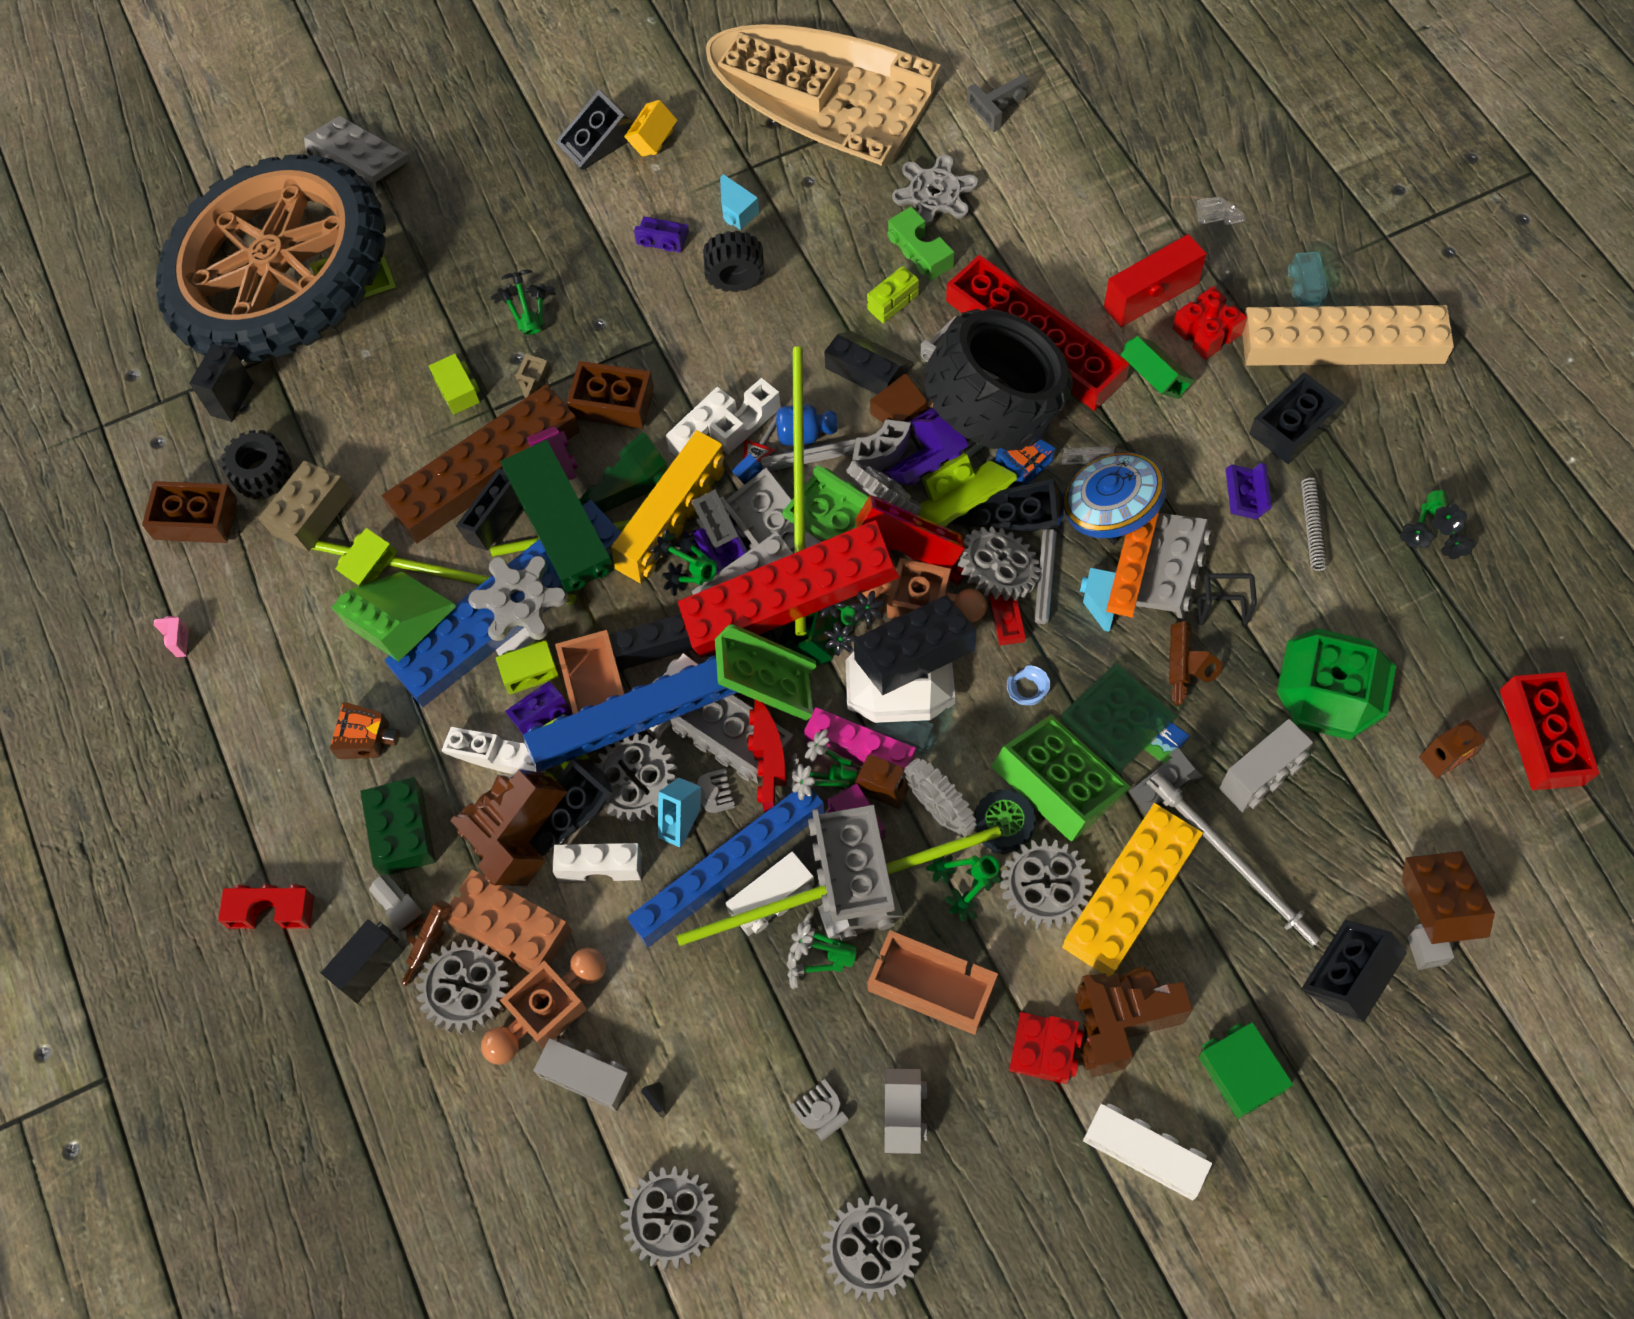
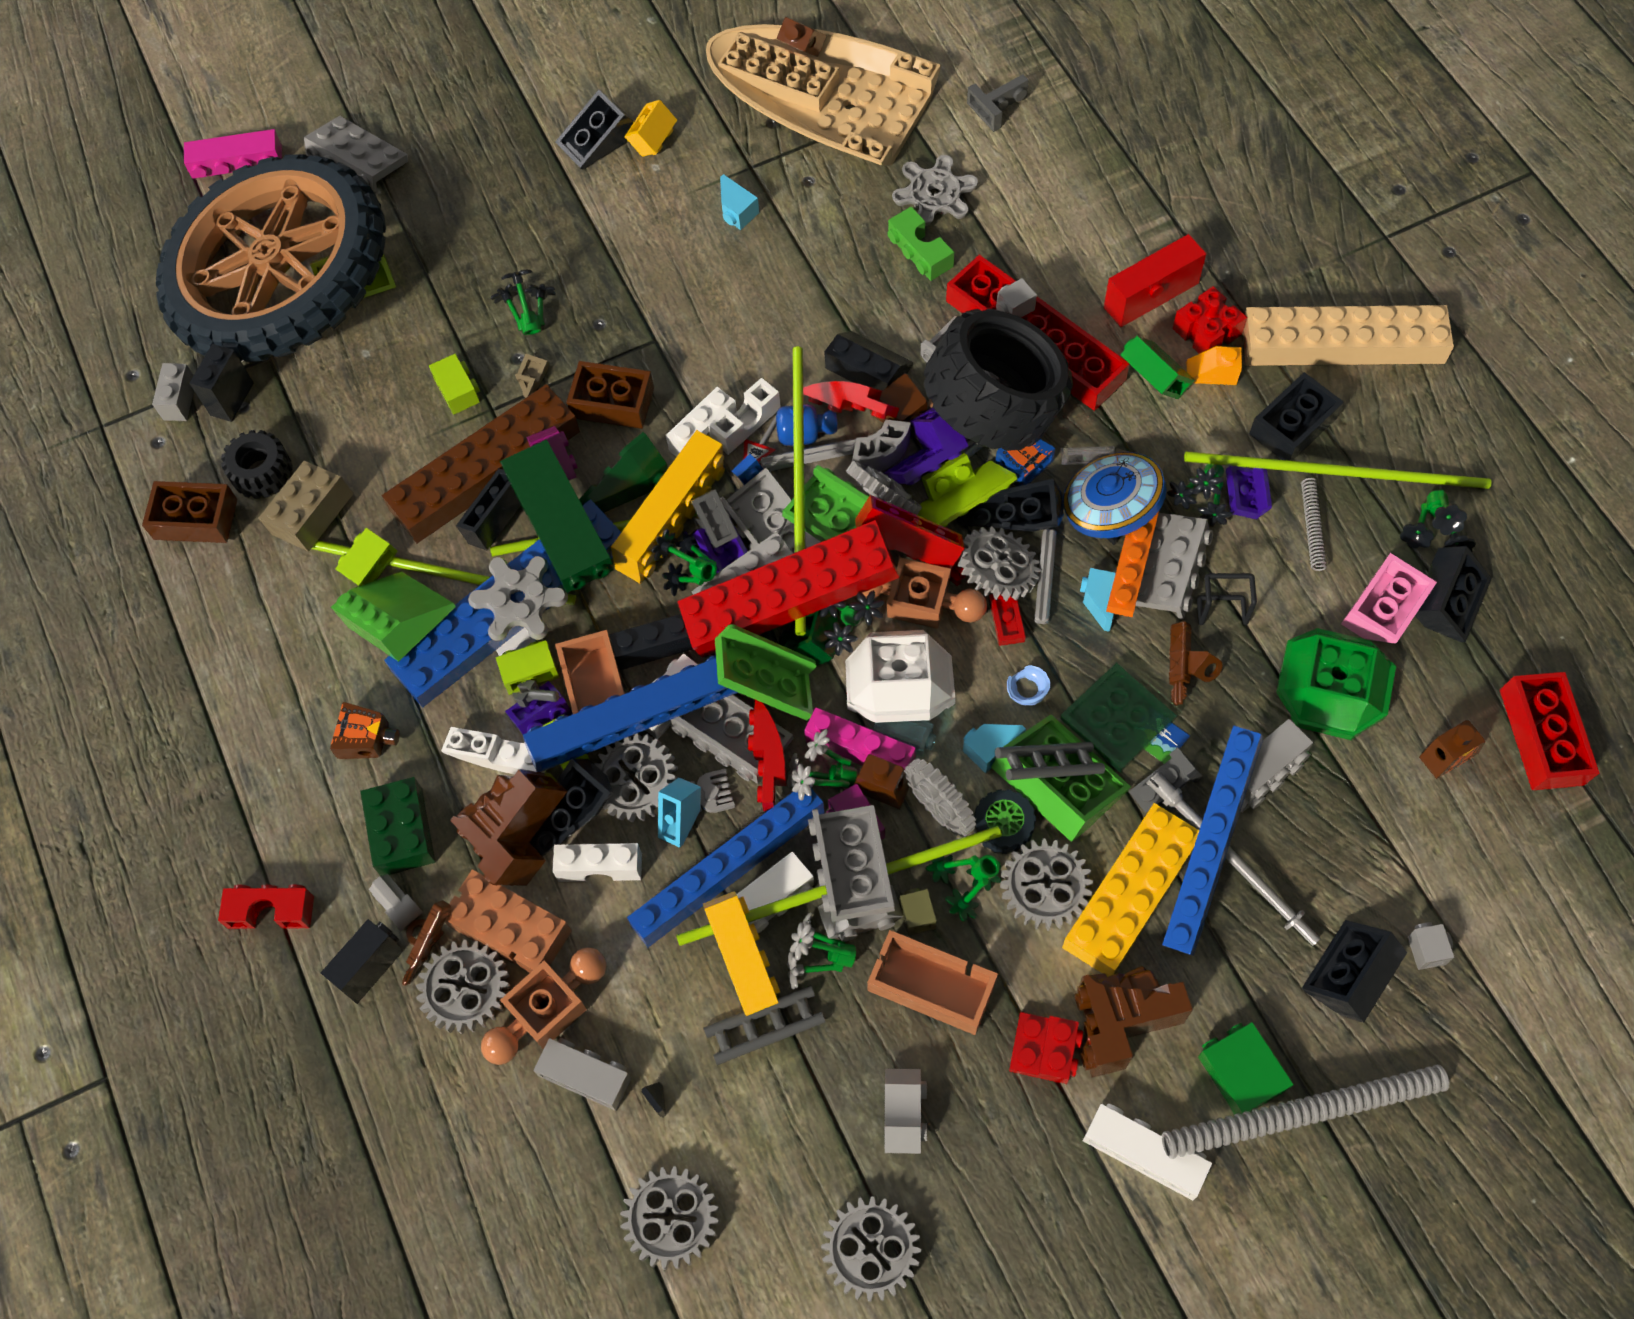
bright pink bracket [154,616,189,657] -> none
dark purple bracket [634,216,689,253] -> none
black tyre [703,231,765,292] -> none
light grey piece [790,1079,849,1141] -> none
black brick [853,595,976,696] -> none
lime brick [867,266,919,323] -> none
clear slope [1197,197,1246,225] -> none
clear light blue brick [1288,252,1328,307] -> none
reddish brown brick [1402,851,1495,944] -> none
none -> light grey brick [152,363,194,421]
none -> dark pink brick [184,129,282,179]
none -> dark grey bar [512,680,559,707]
none -> yellow brick [703,891,780,1016]
none -> dark grey bar [703,985,825,1065]
none -> reddish brown torso [777,17,827,57]
none -> slope [803,381,899,420]
none -> olive brick [900,888,936,936]
none -> medium azure slope [963,724,1026,774]
none -> dark grey bar [995,742,1105,780]
none -> light grey brick [996,278,1037,317]
none -> blue brick [1162,725,1264,956]
none -> light grey piece [1162,1064,1449,1159]
none -> black plant [1167,464,1232,527]
none -> lime piece [1184,451,1491,489]
none -> light orange slope [1186,346,1242,385]
none -> bright pink slope [1341,553,1437,644]
none -> black slope [1415,546,1492,642]

